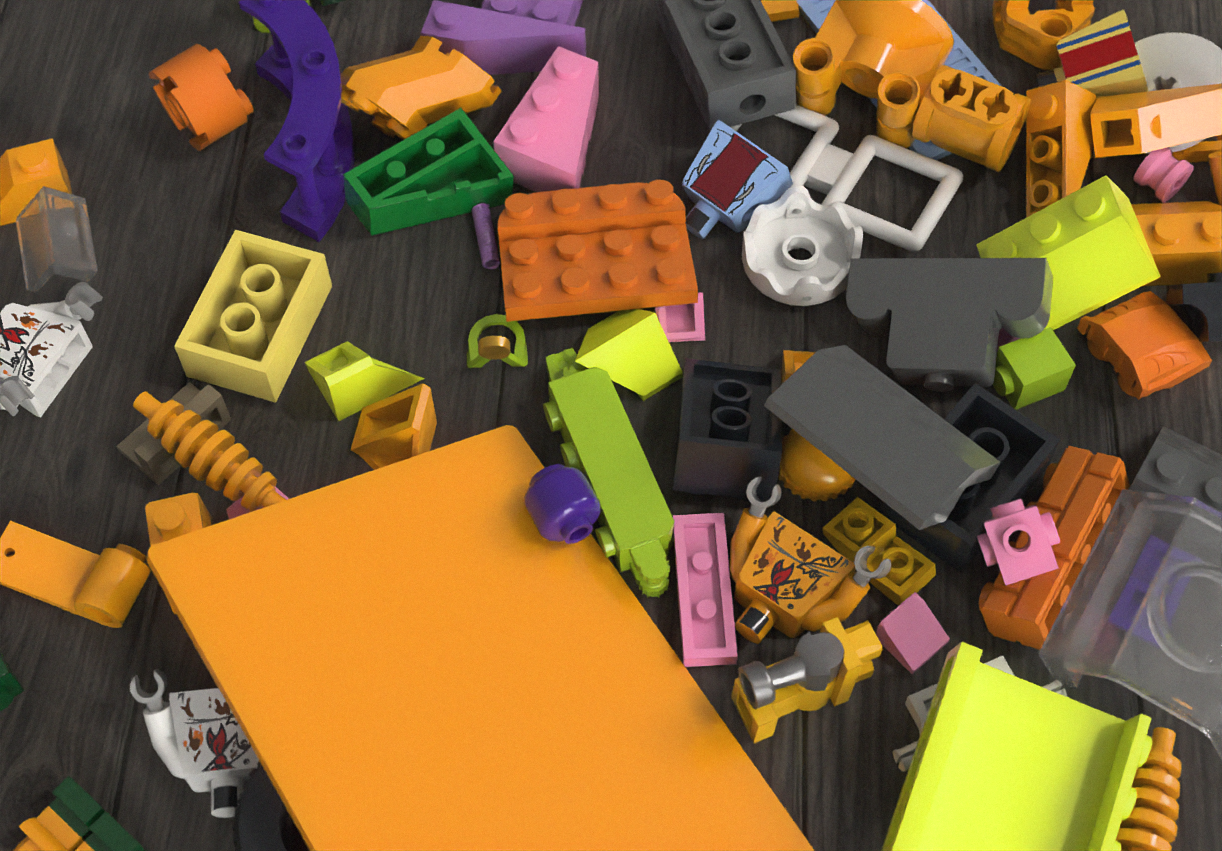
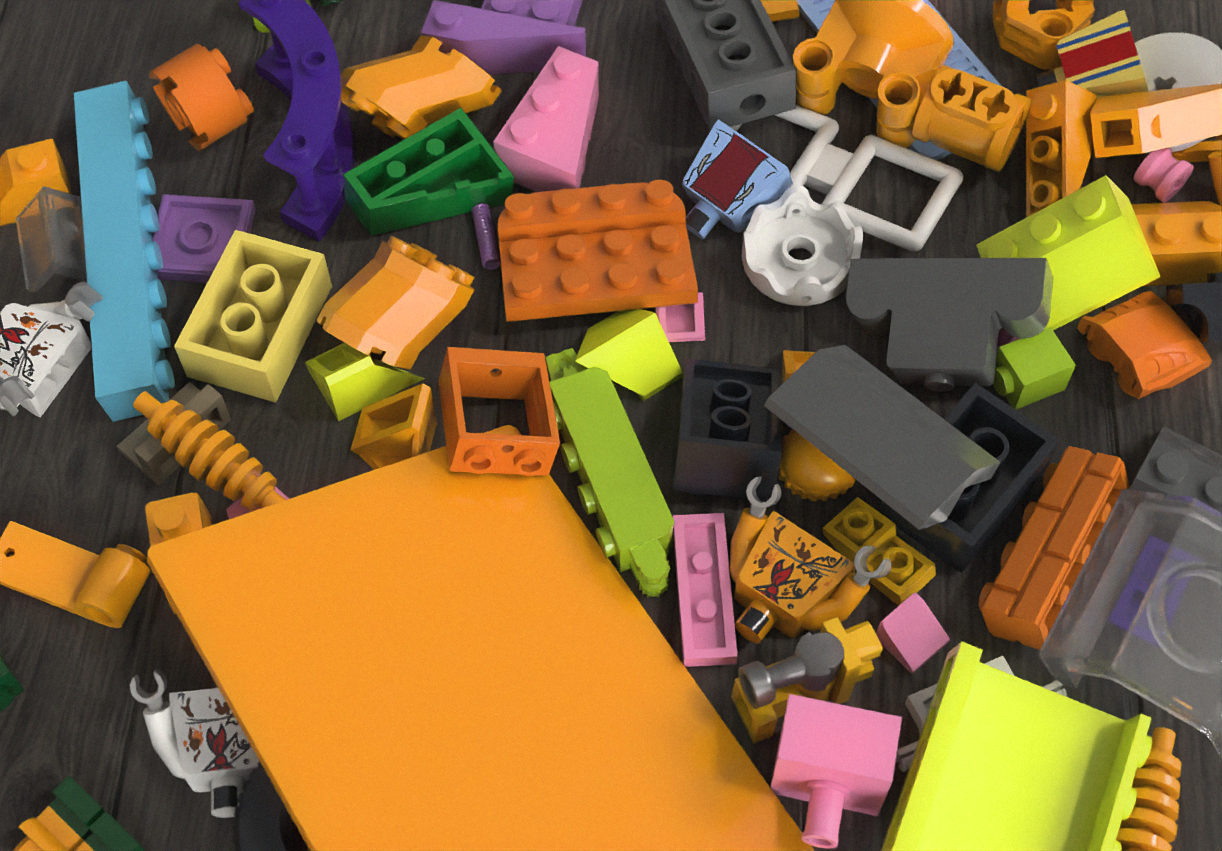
lime piece [467,314,528,368] -> none
dark purple head [524,464,601,544] -> none
bright pink brick [977,499,1061,585] -> none
none -> medium azure brick [74,81,175,422]
none -> medium lavender tile [152,194,256,283]
none -> light orange brick [316,236,475,370]
none -> orange window [438,347,560,476]
none -> bright pink brick [770,694,902,848]

